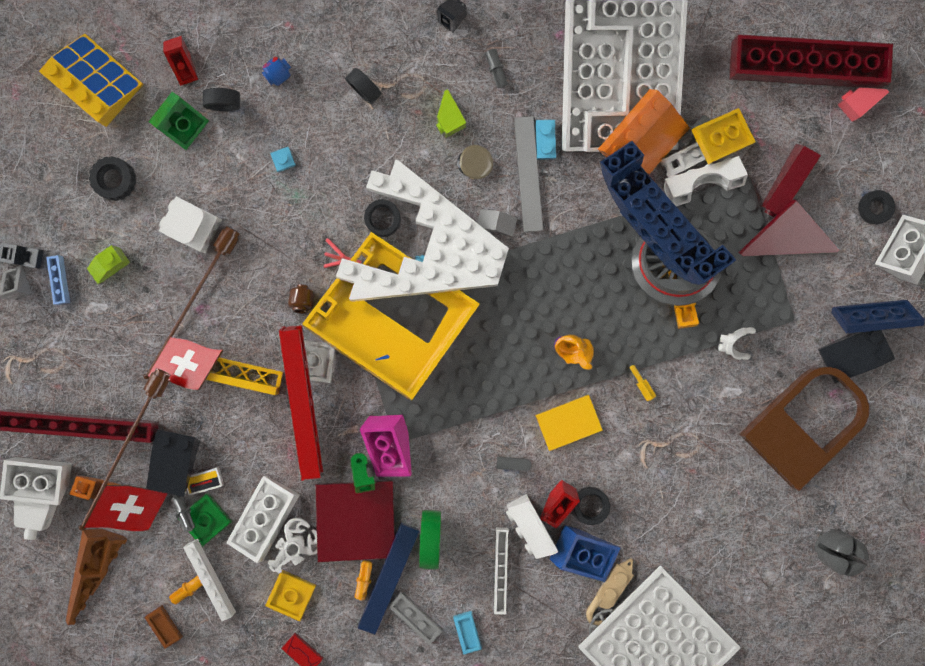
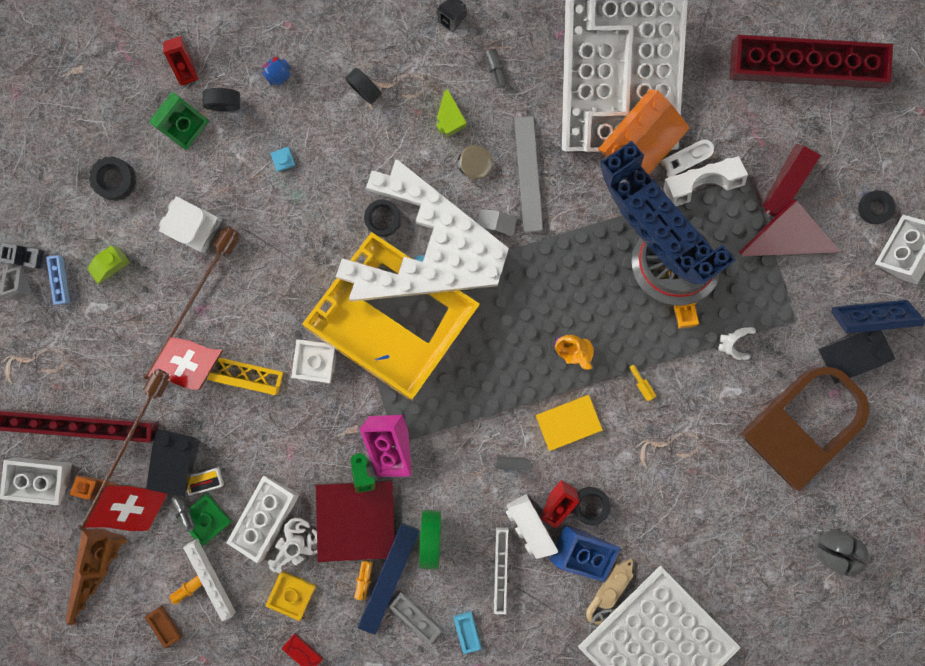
white torso [14,501,57,540] -> none
slope [39,34,144,127] -> none
red tile [279,325,324,481] -> none
reddish brown head [288,284,314,314] -> none
coral plant [324,238,362,268] -> none
medium azure plate [535,120,556,160] -> none
dark grey axle [678,115,710,149] -> none
yellow plate [691,108,756,165] -> none
coral slope [838,87,889,122] -> none

